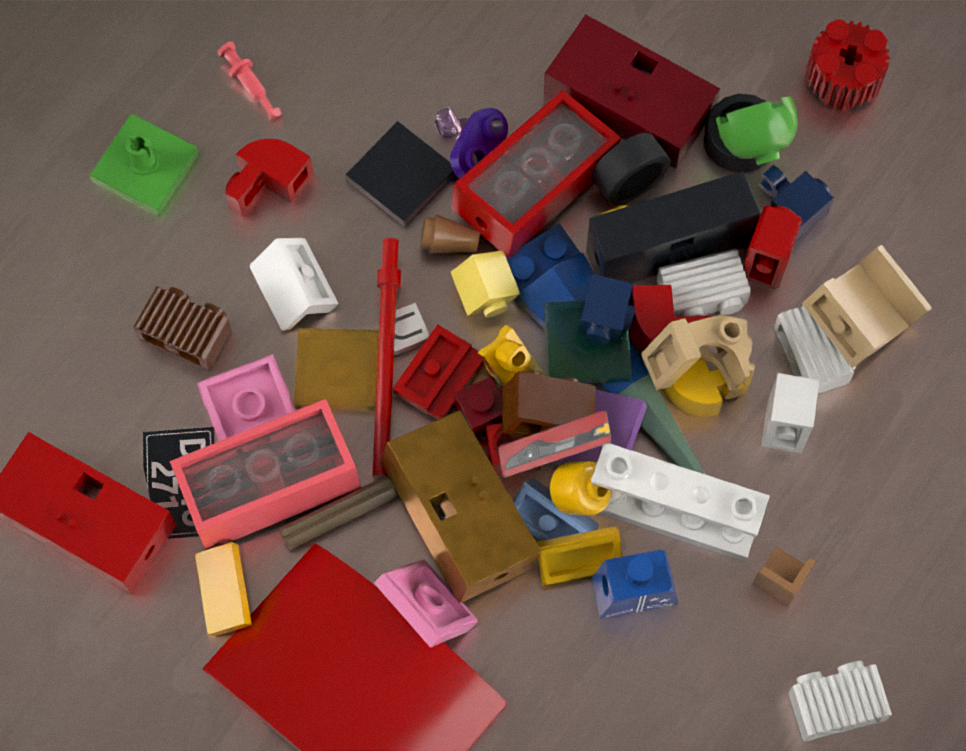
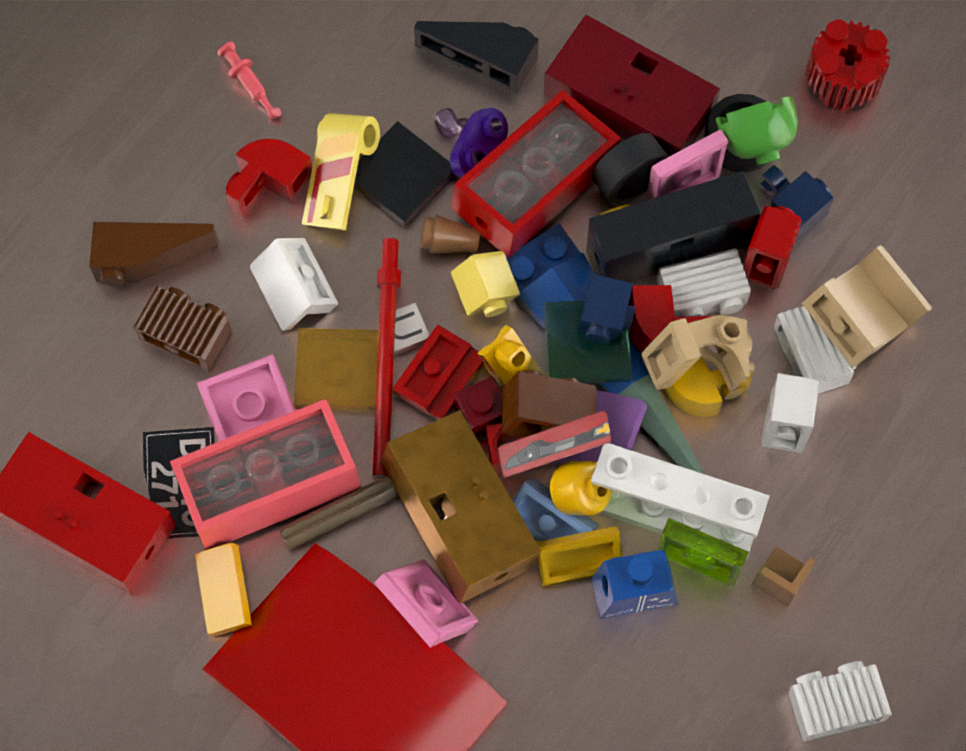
bright green tile [90,113,200,216] -> none
none -> reddish brown slope [89,222,219,286]
none -> light yellow door [302,113,380,231]
none -> black slope [414,21,539,93]
none -> bright pink tile [646,129,728,200]
none -> clear neon green tile [658,518,749,587]

